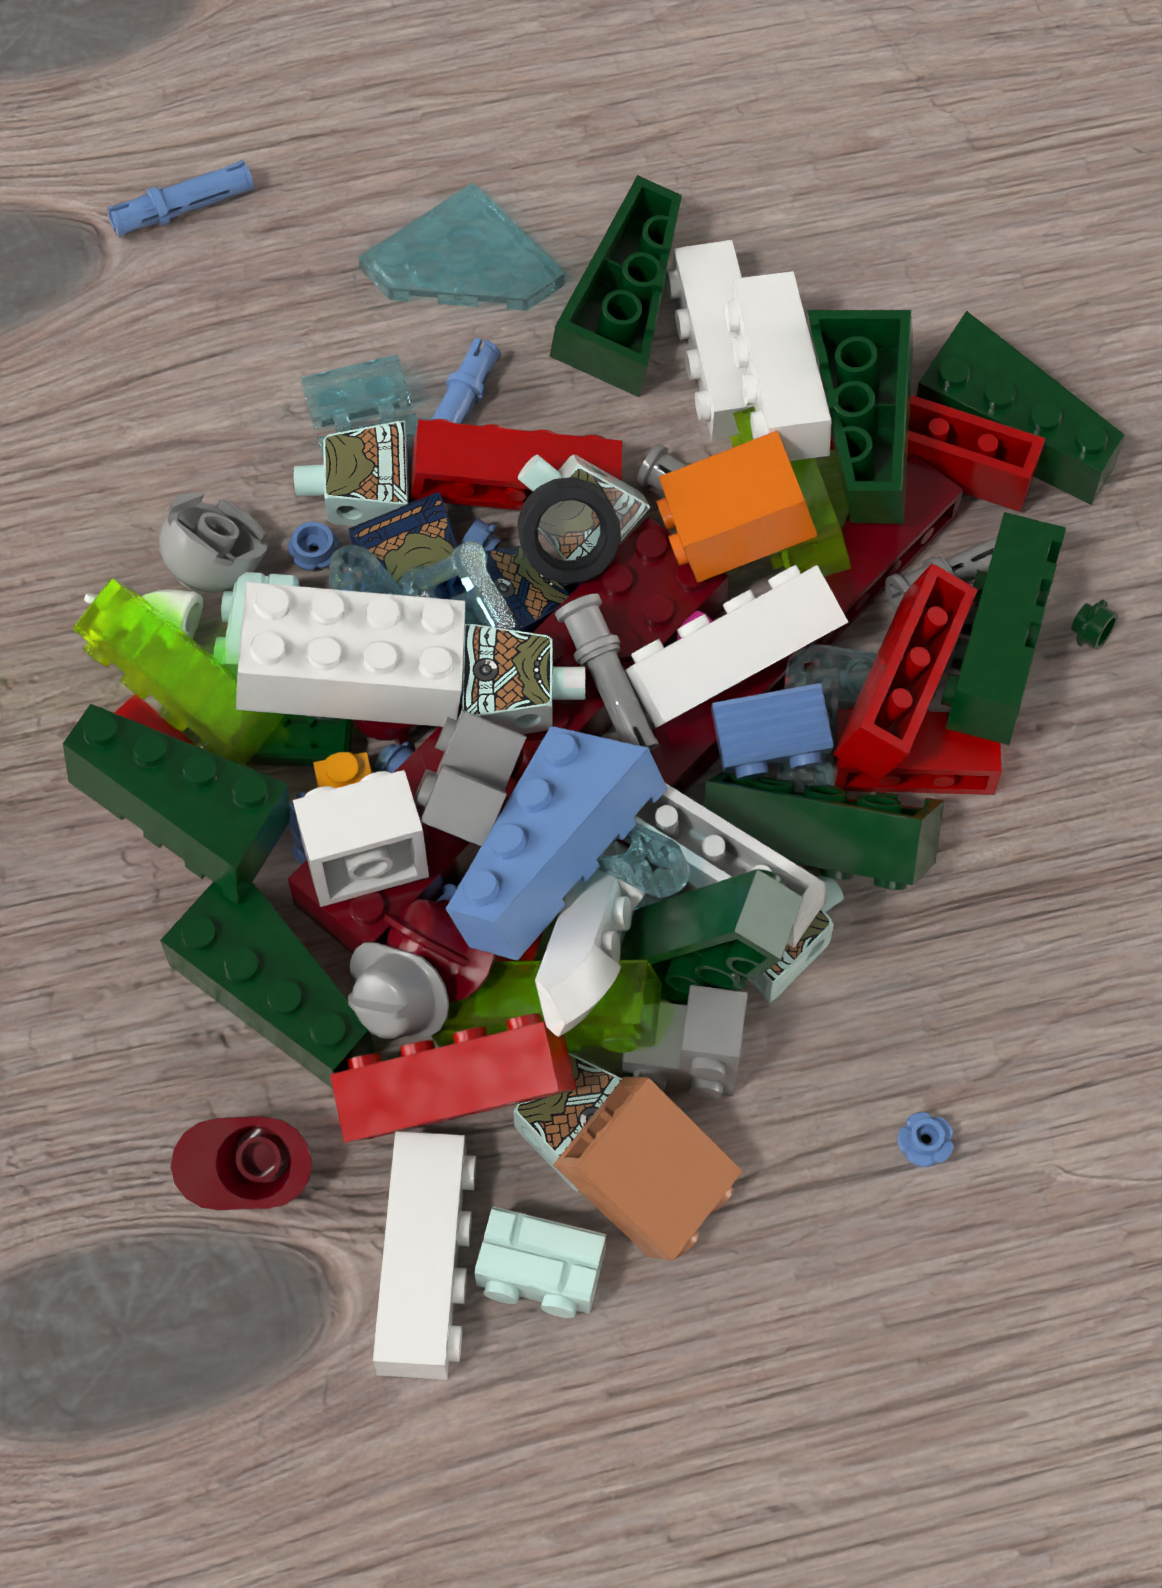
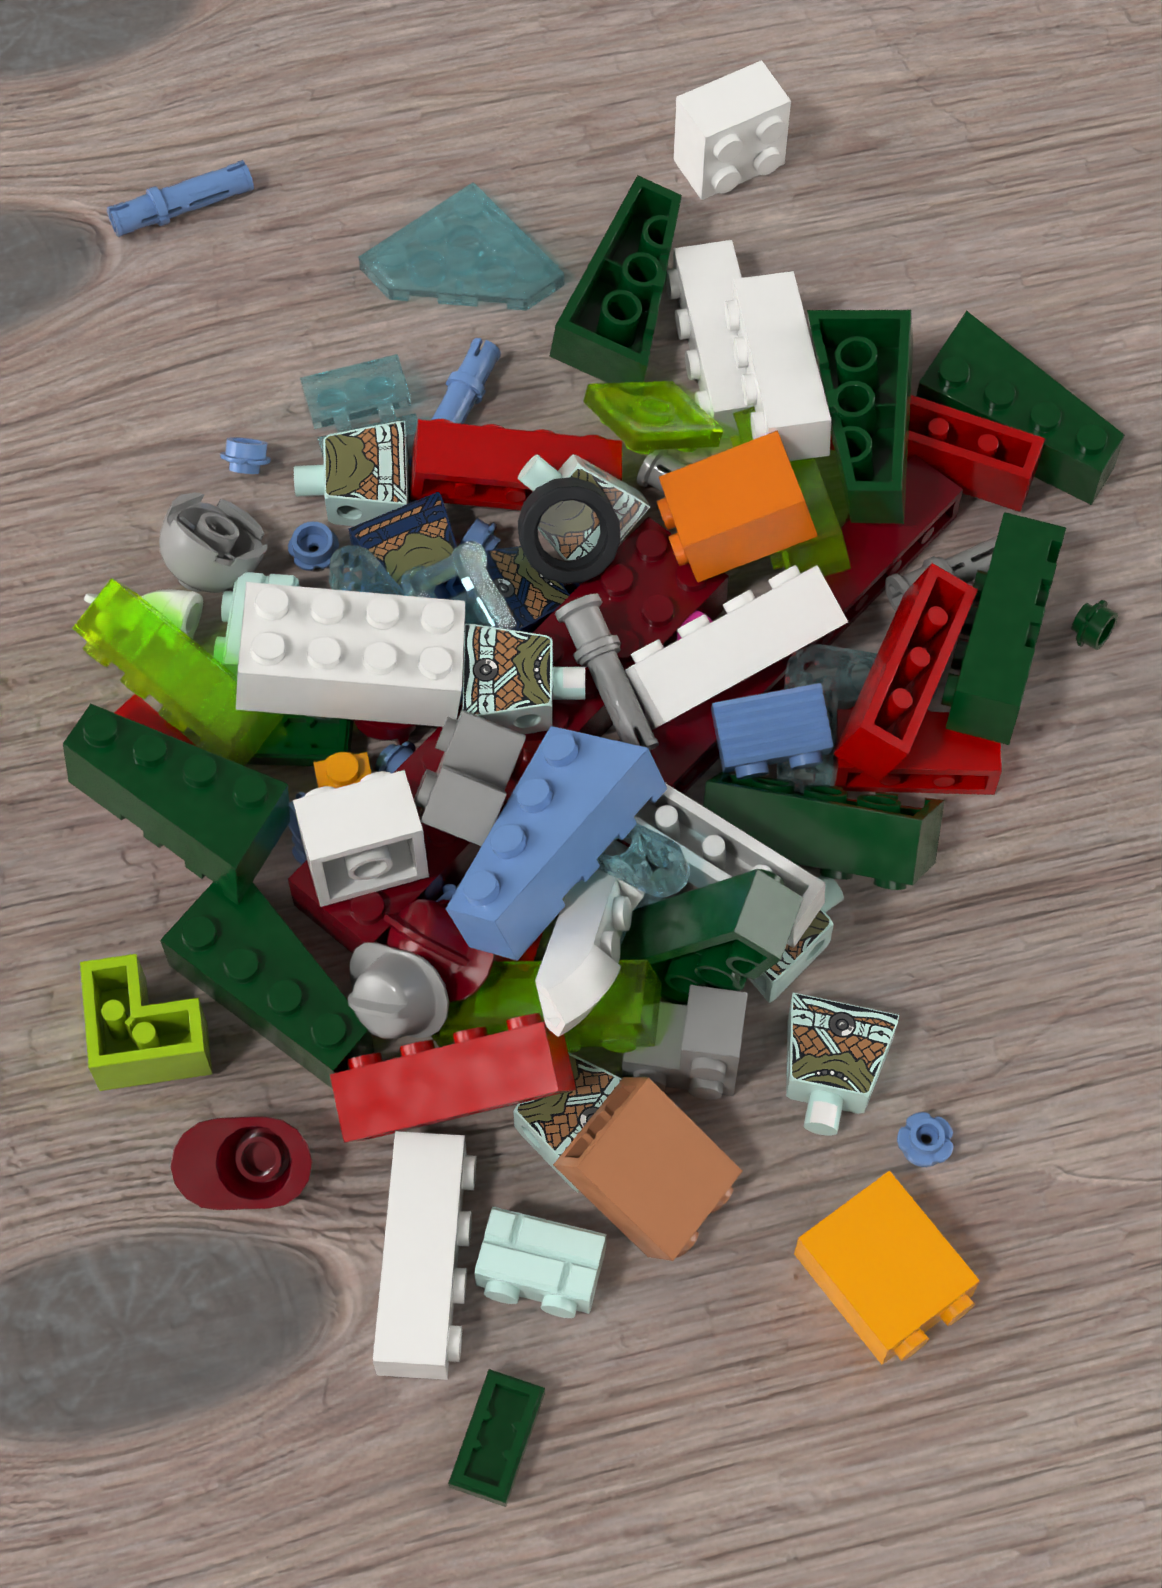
none -> lime brick [80,954,213,1091]
none -> medium blue plate [220,437,271,474]
none -> dark green plate [448,1369,545,1507]
none -> clear neon green plate [583,381,724,454]
none -> white brick [674,60,791,200]
none -> torso [786,993,899,1136]
none -> light orange brick [794,1170,980,1365]

